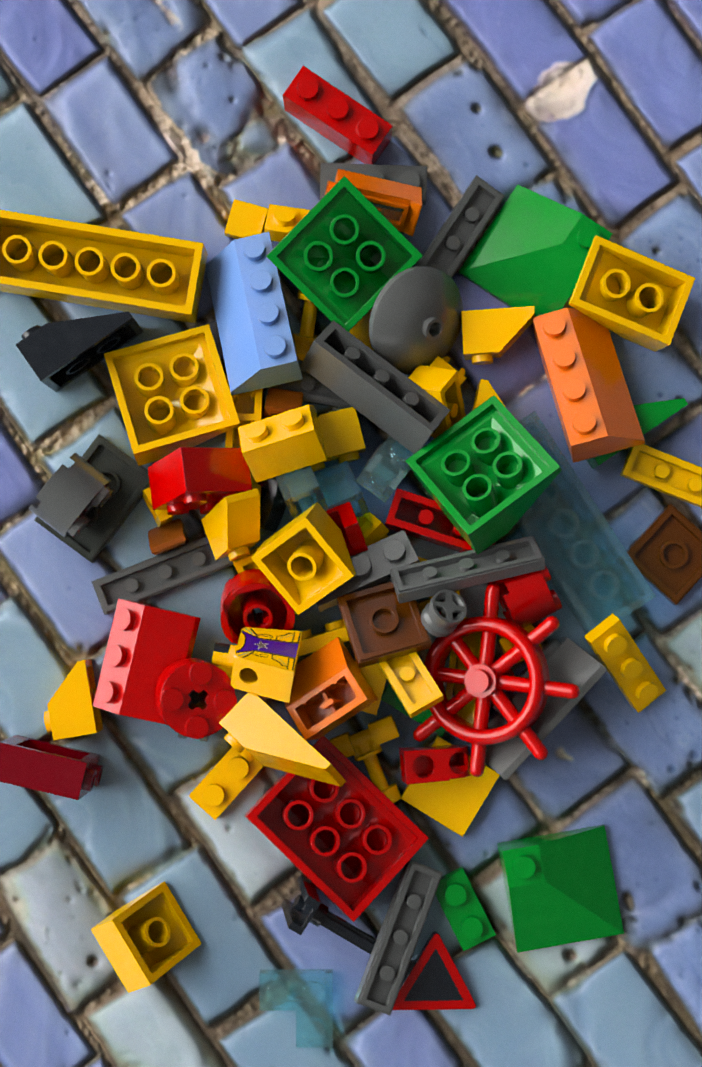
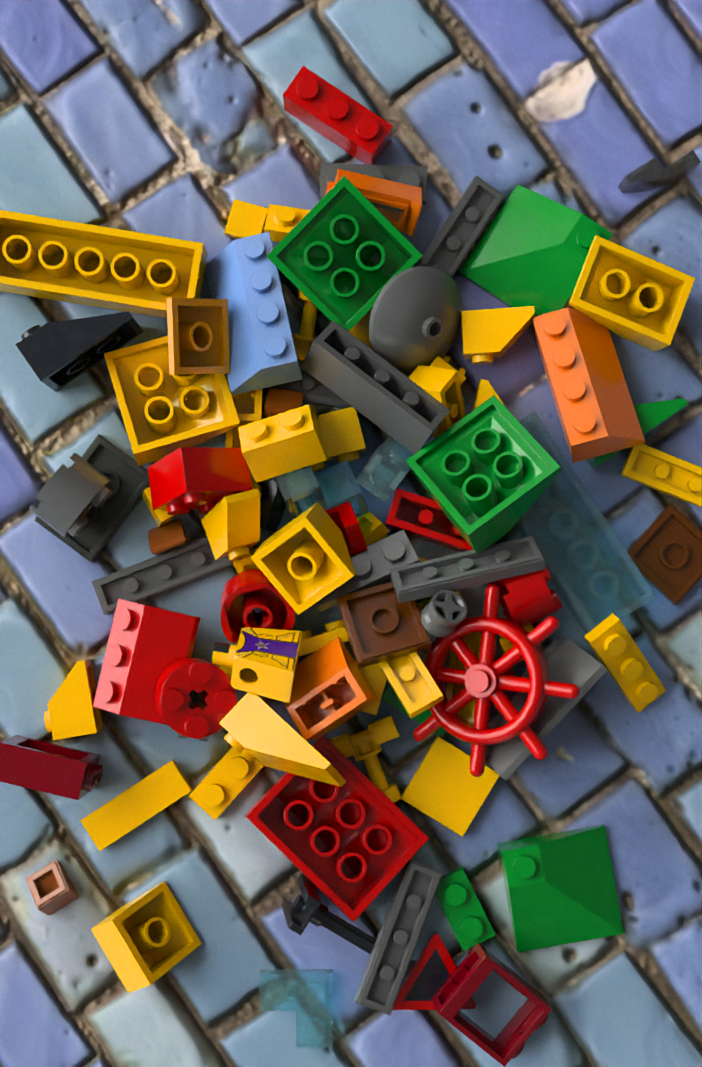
red leg [399,745,471,785] -> none
none -> dark orange slope [26,859,79,915]
none -> yellow tile [80,759,193,851]
none -> light orange slope [167,298,230,375]
none -> dark red window [431,943,552,1067]
none -> clear smoke slope [618,150,701,193]

